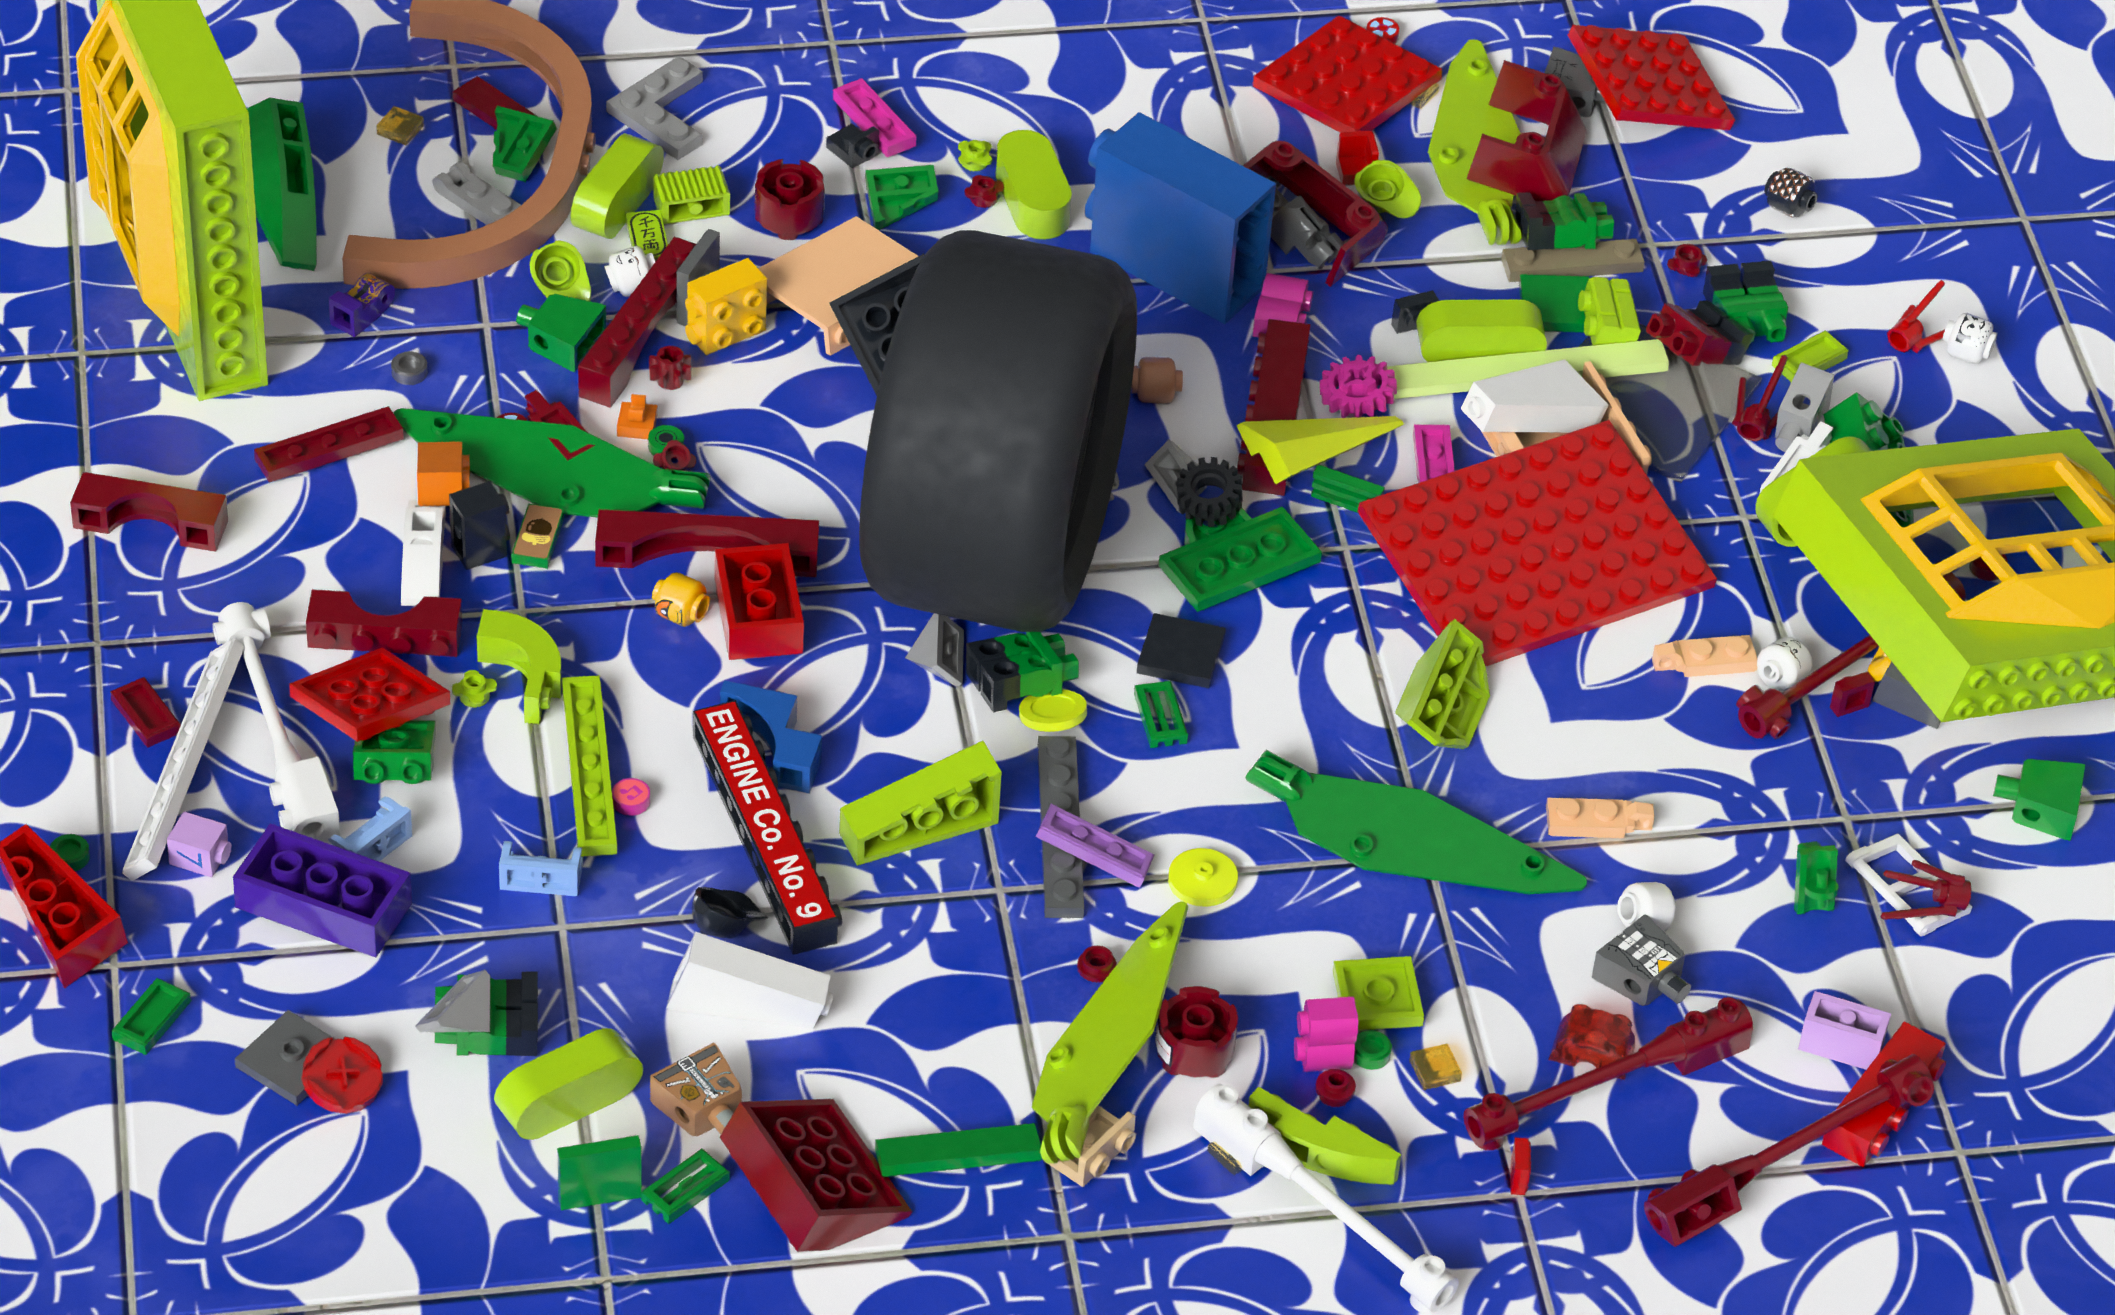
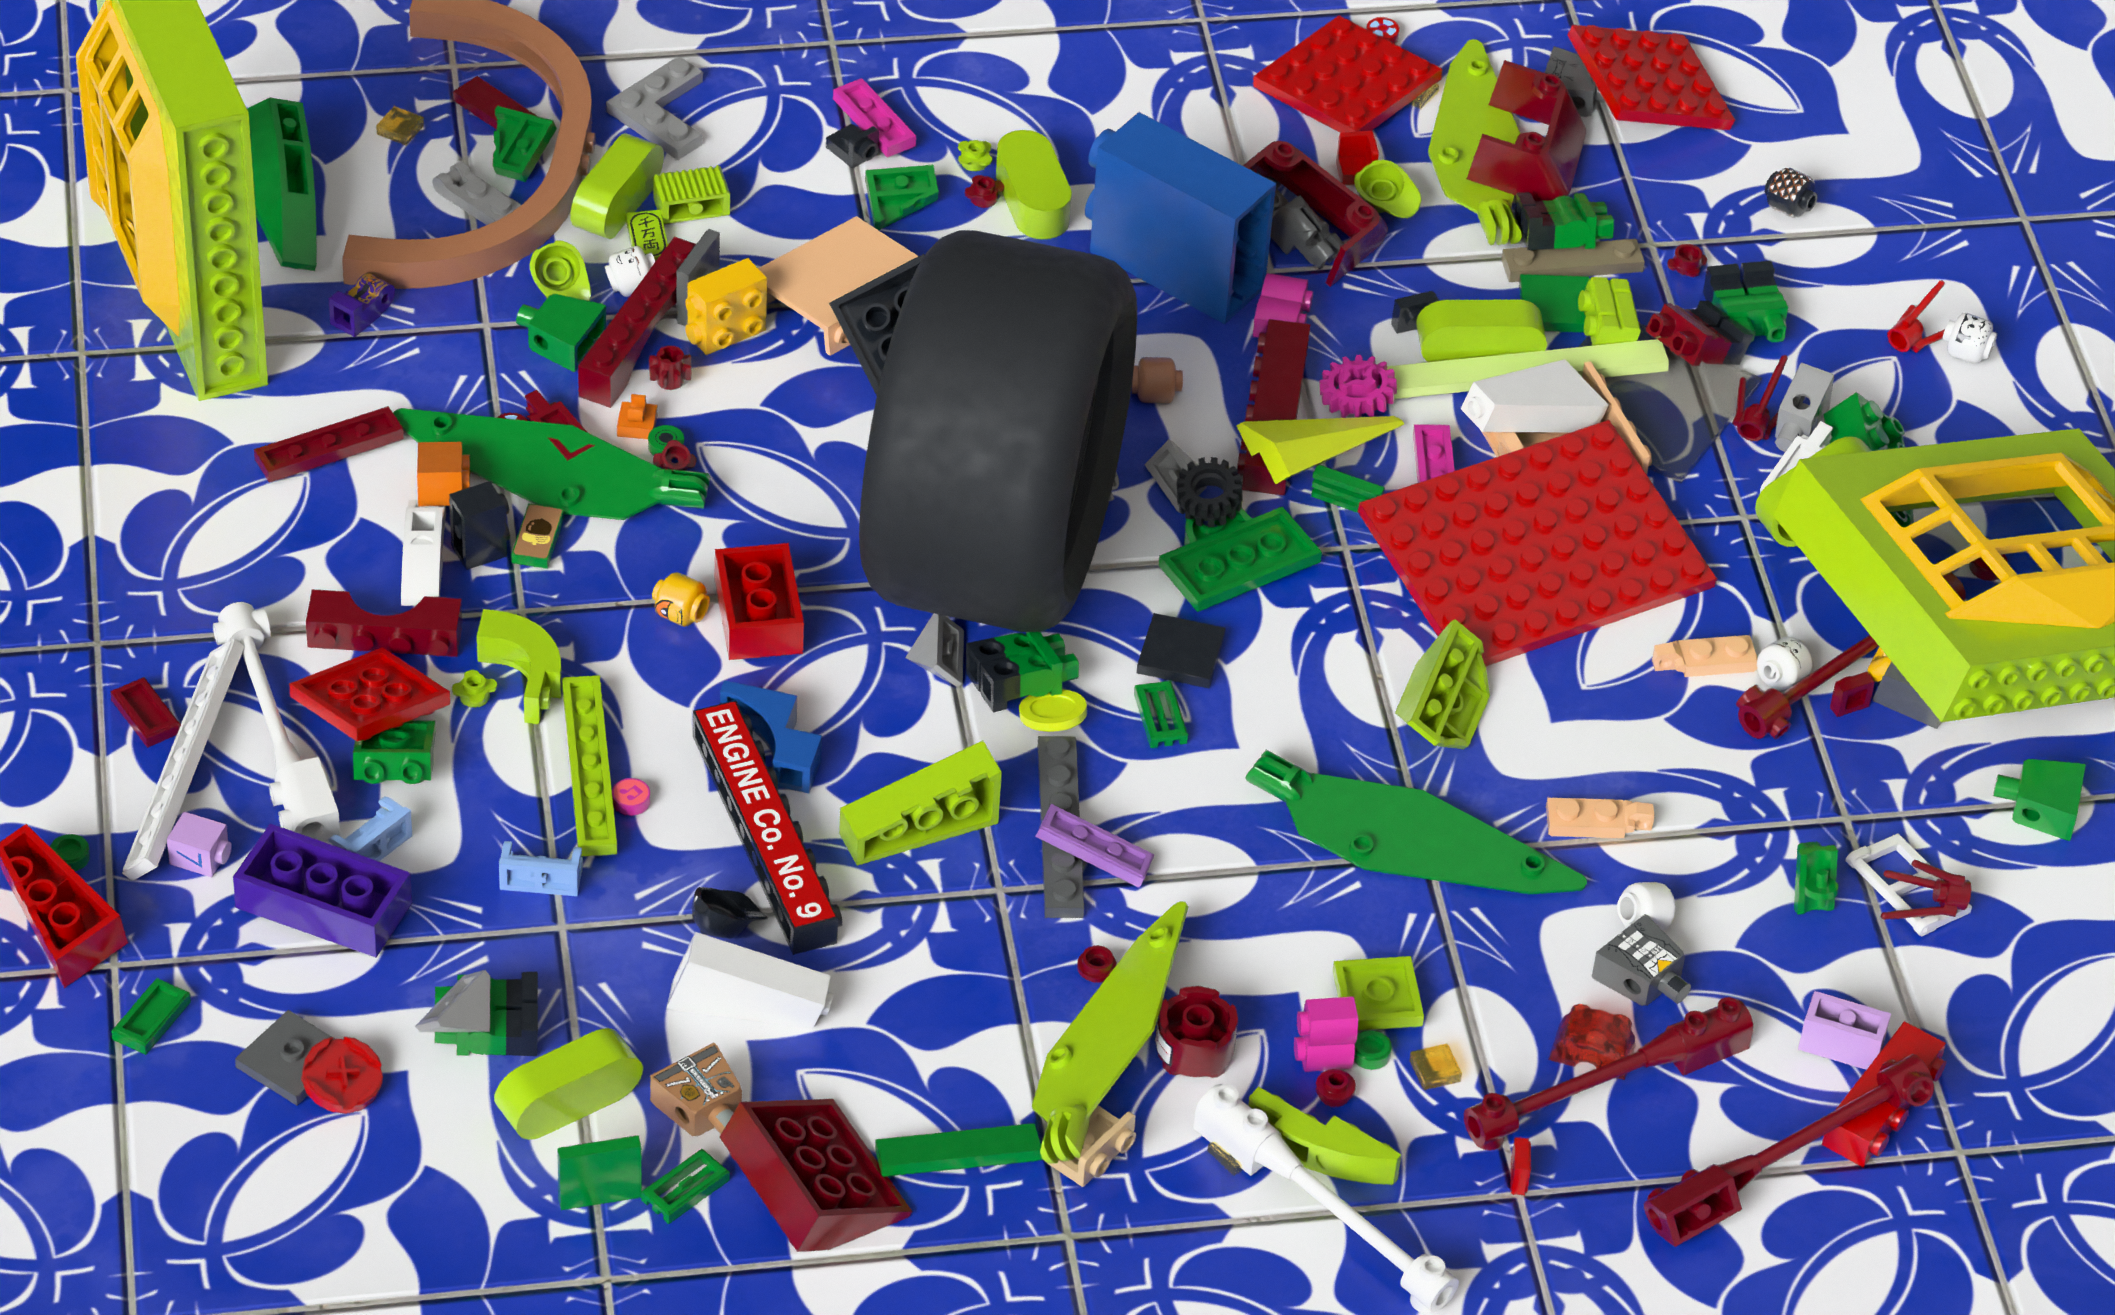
dark red arch [70,472,228,552] -> none
flat silver tile [391,351,428,385] -> none
dark red arch [595,509,819,578] -> none
dark red brick [755,159,825,240] -> none
neon yellow piece [1168,848,1238,907] -> none
lime tile [1772,330,1849,382] -> none

